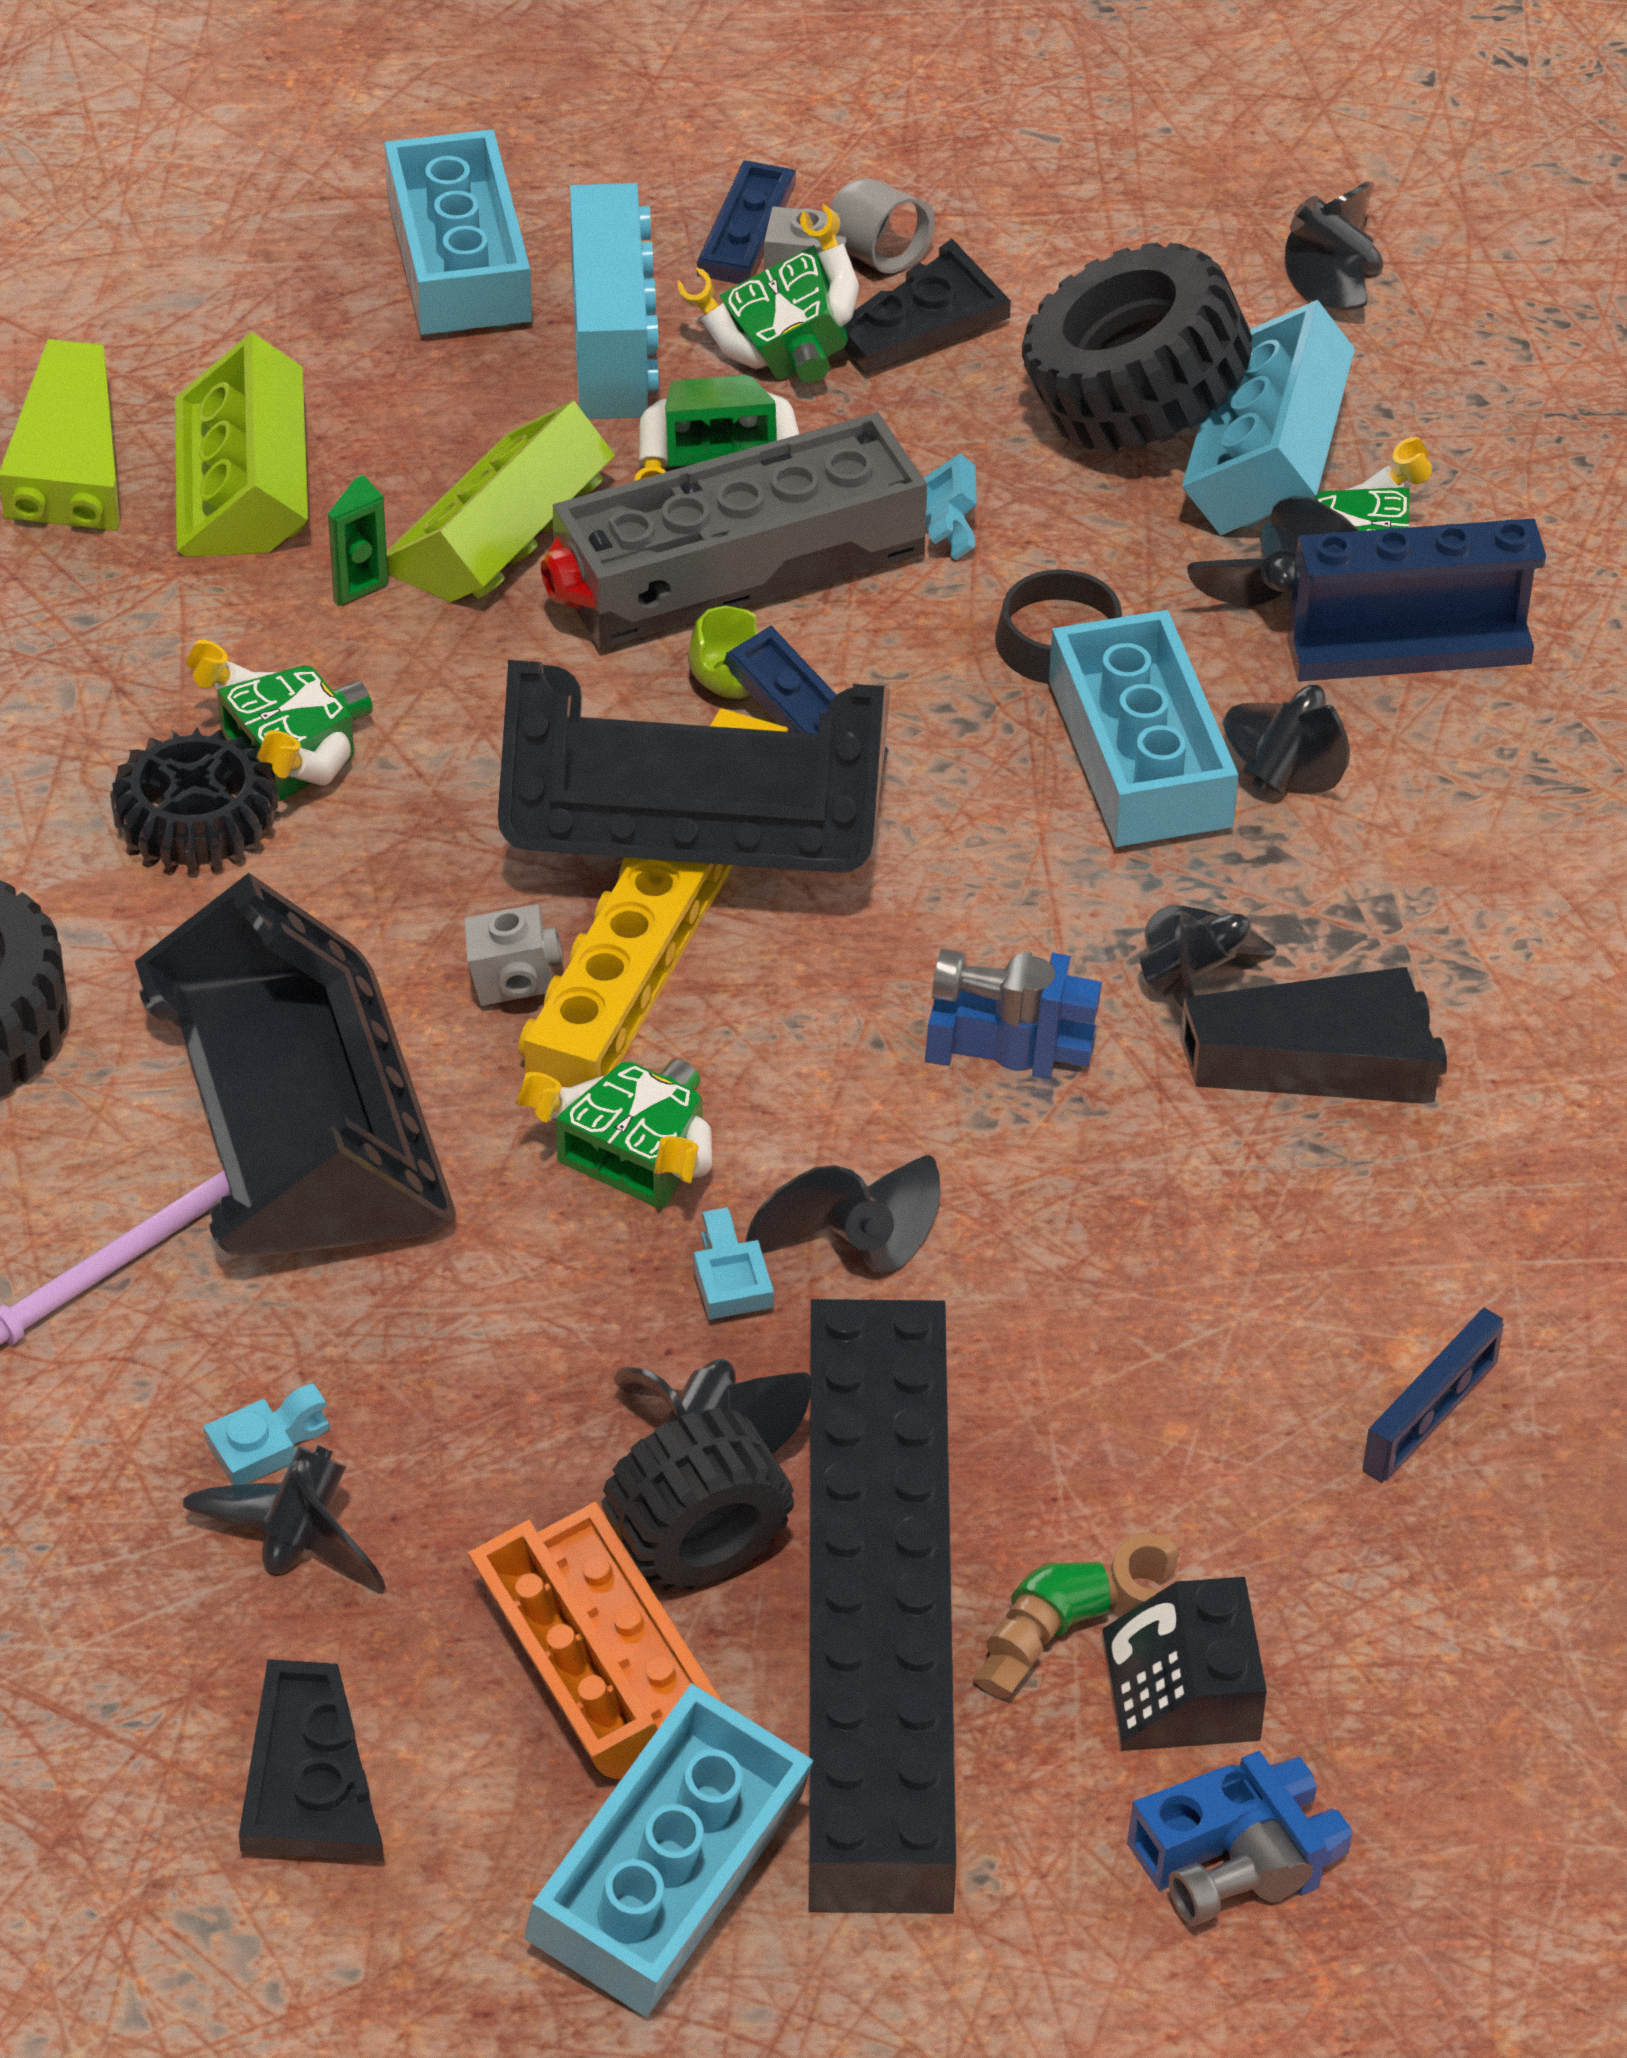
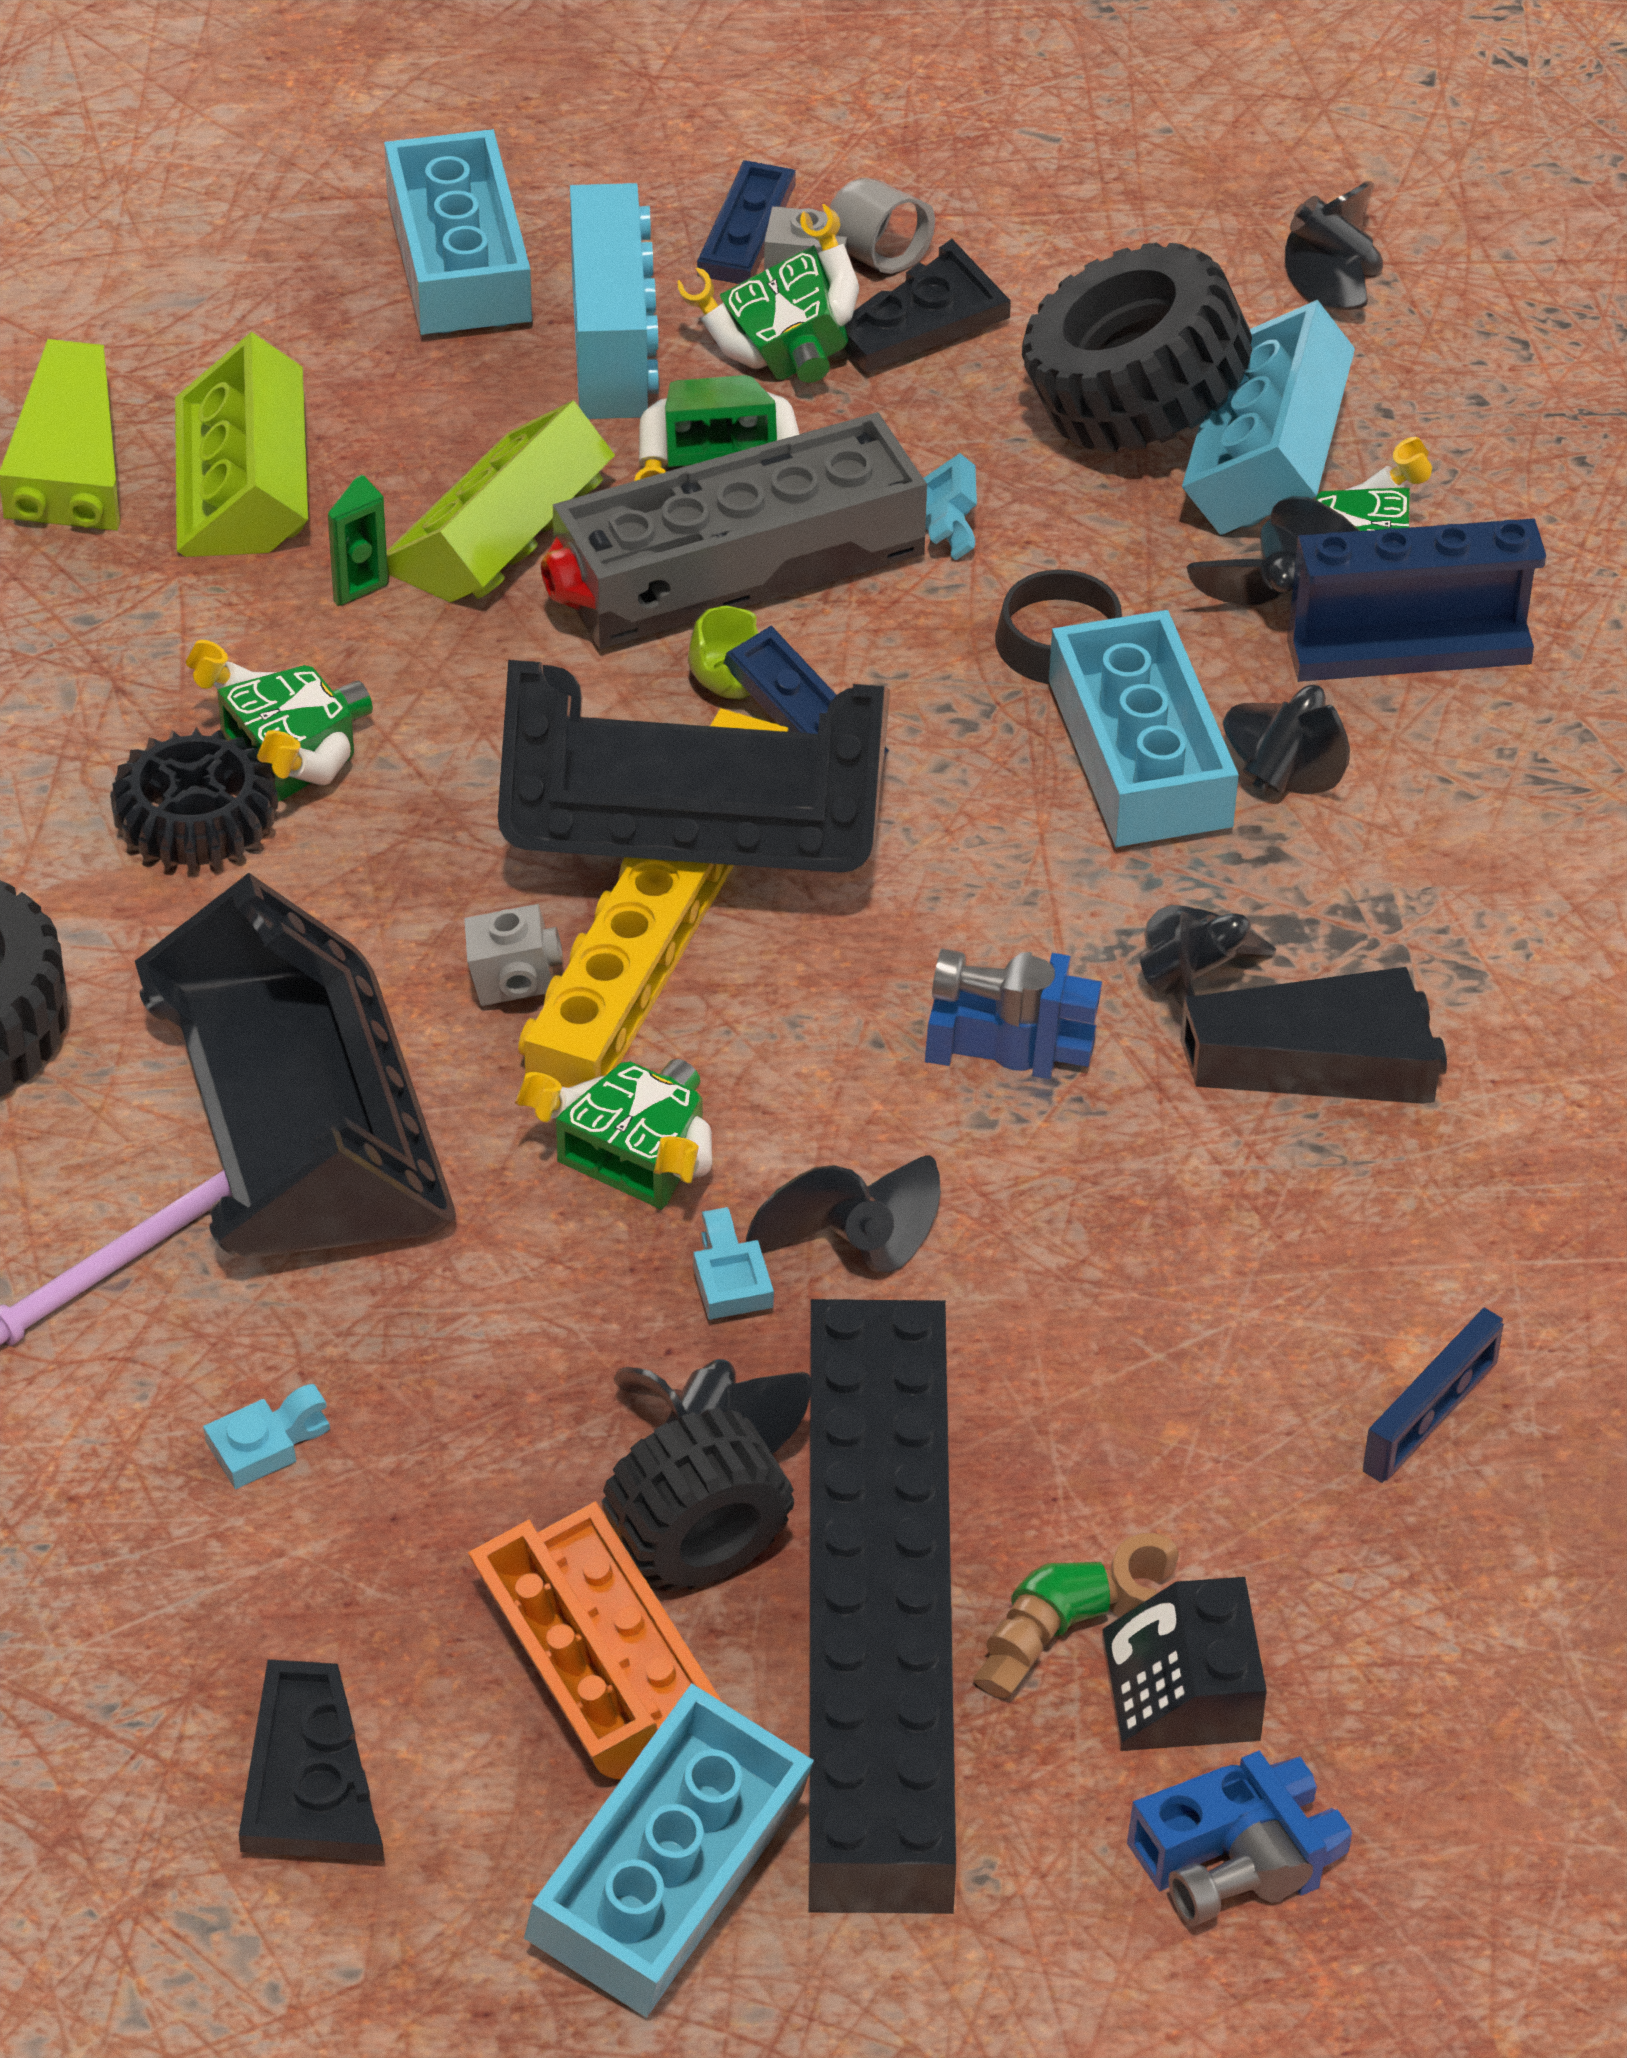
black piece [183,1445,386,1594] -> none

